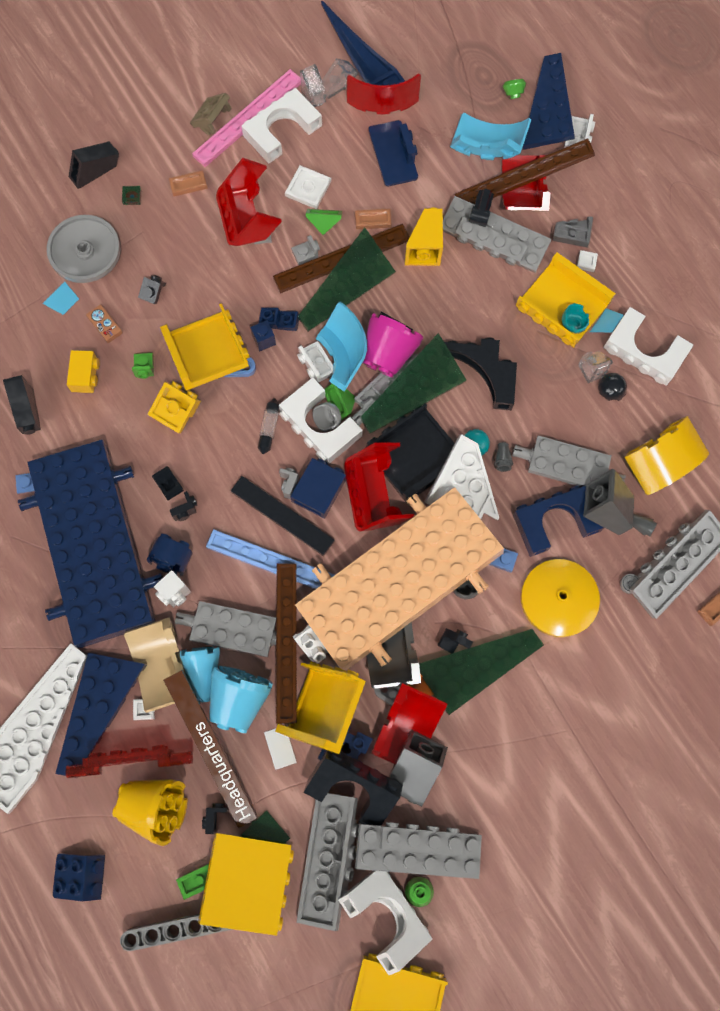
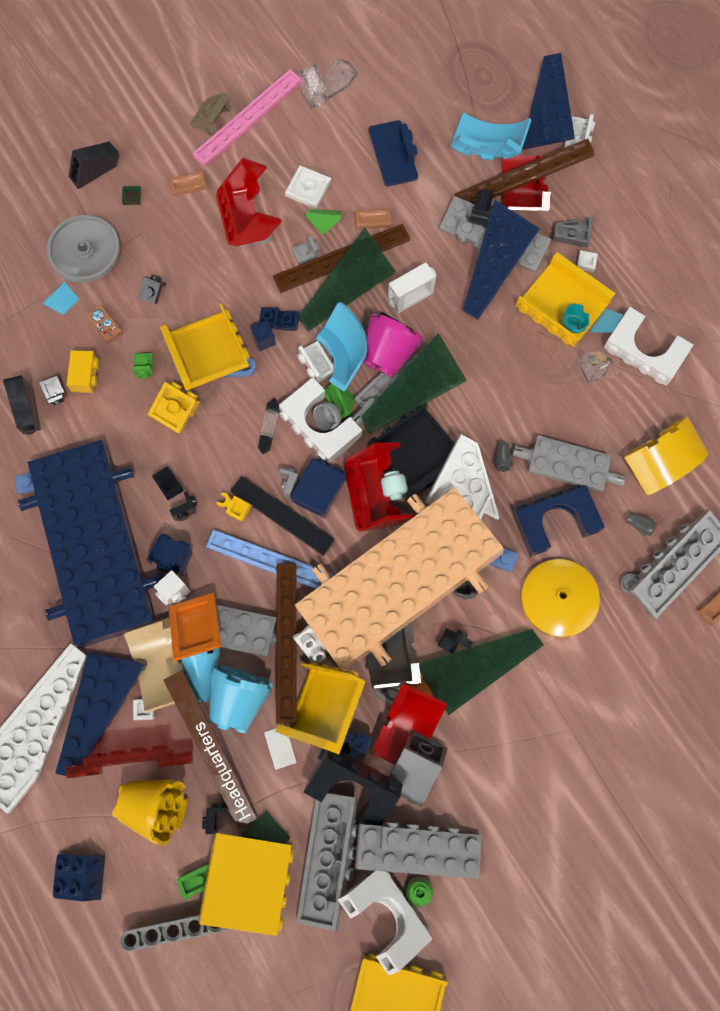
white arch [241,88,322,164] -> none
dark blue plate [321,1,405,86] -> none
red panel [347,73,421,115] -> none
yellow slope [405,207,443,266] -> none
black arch [442,338,517,411] -> none
teal hair [464,429,490,456] -> none
bright green cone [503,79,526,99] -> none
dark grey slope [583,469,634,535] -> none
black hair [598,373,627,401] -> none
none -> bracket [39,375,67,405]
none -> orange piece [169,593,222,661]
none -> yellow plate [216,492,252,522]
none -> light aqua head [381,471,408,500]
none -> white window [388,263,436,314]
none -> dark blue wing [463,199,540,321]

